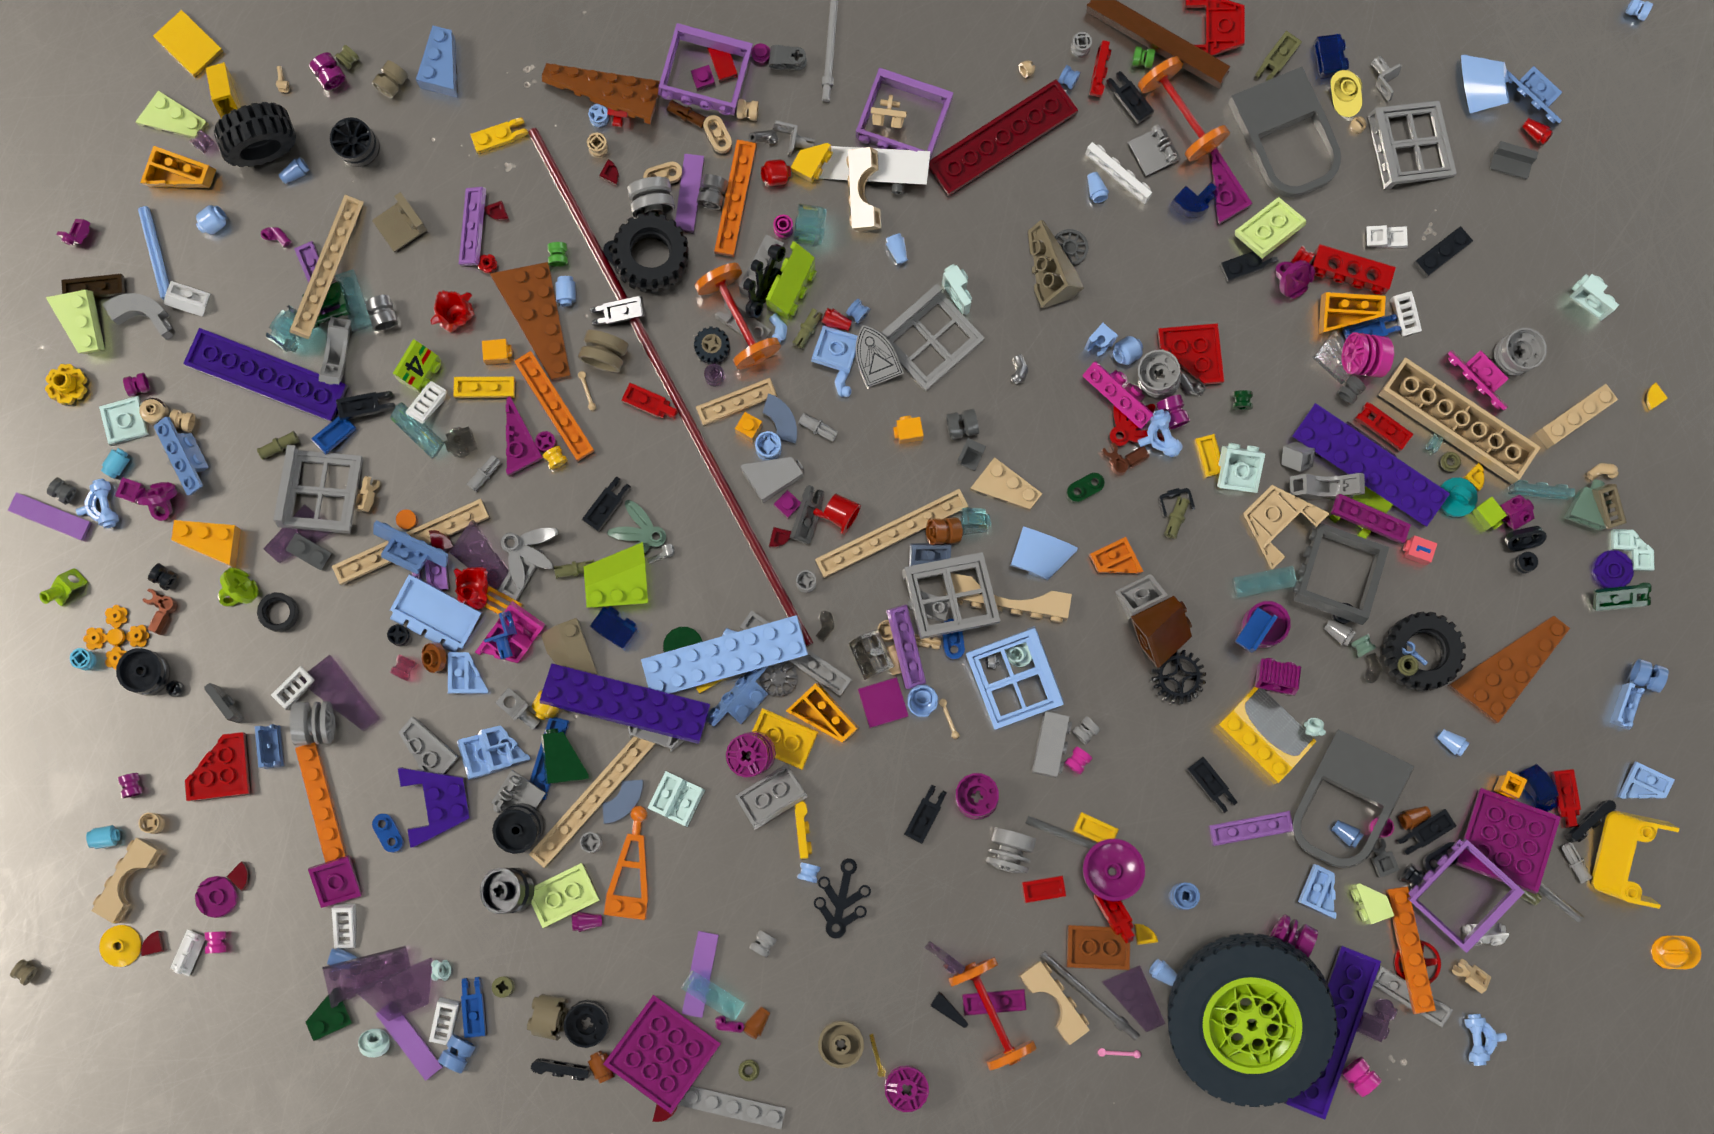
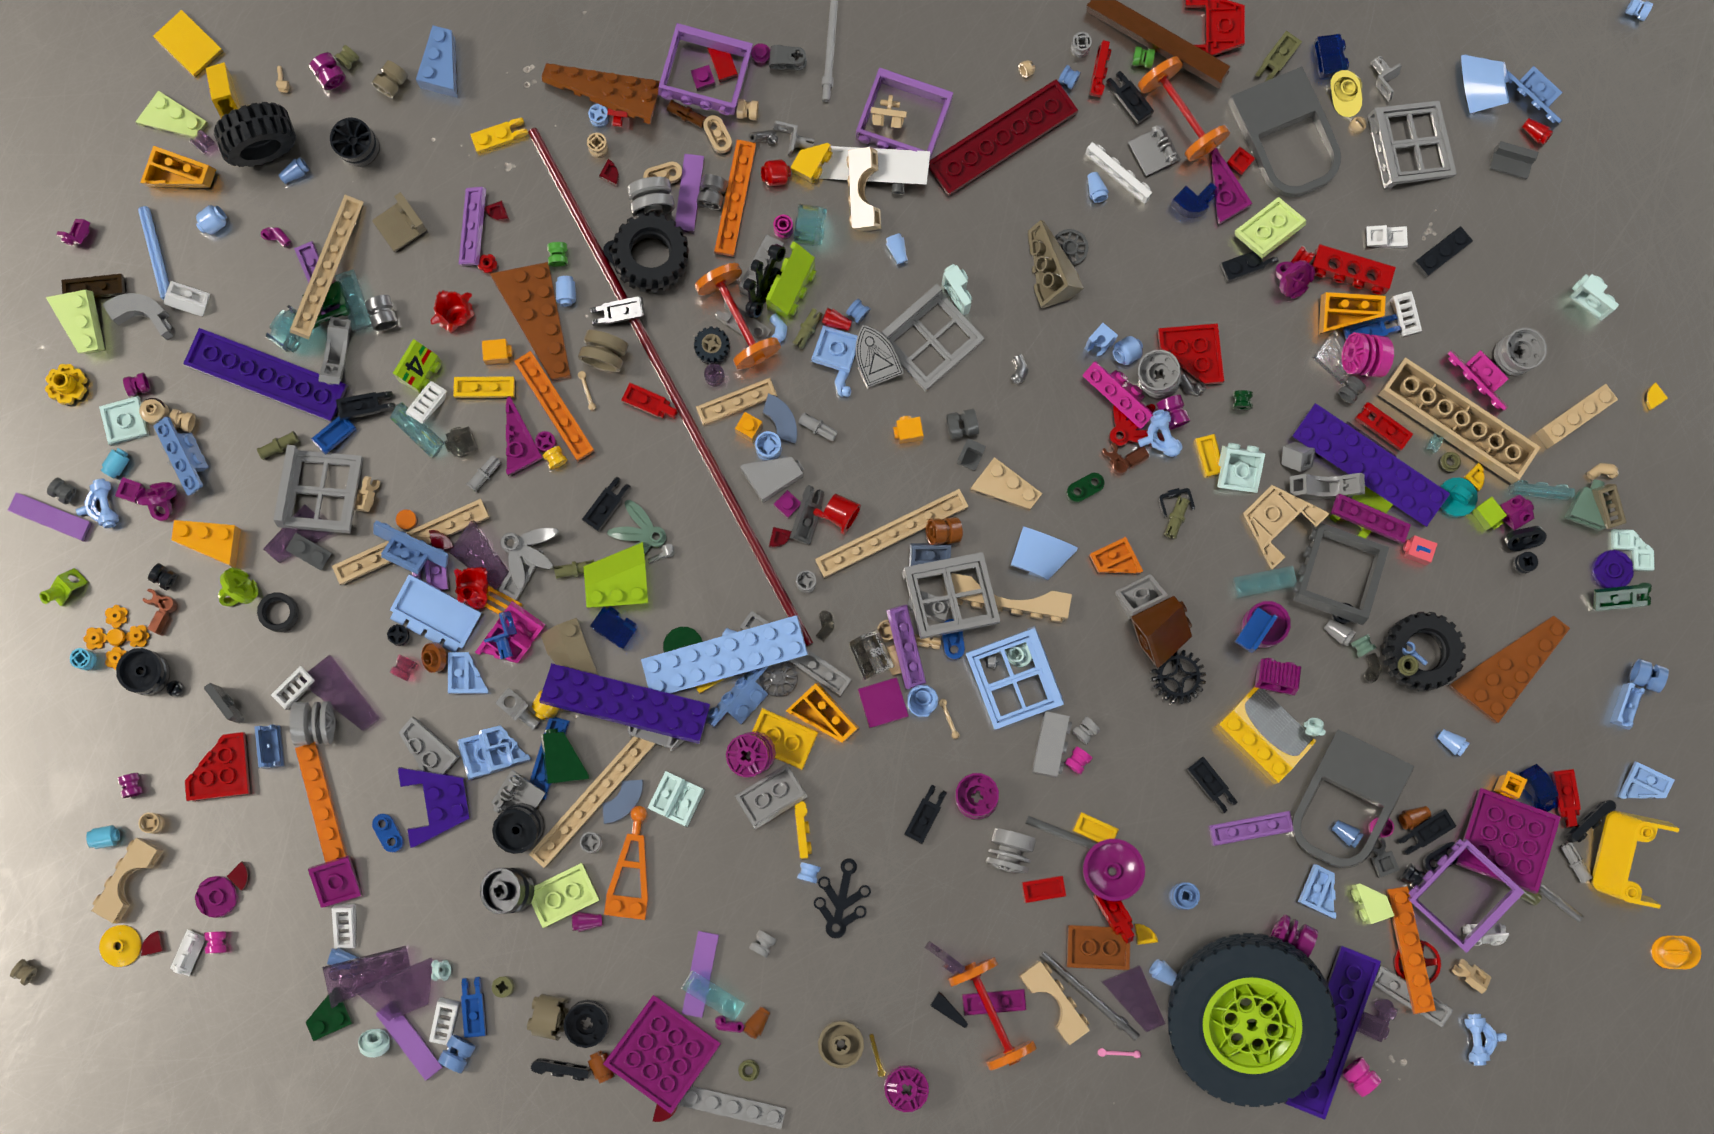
clear light blue slope [960,508,991,535] -> none
none -> red plate [1227,147,1255,175]

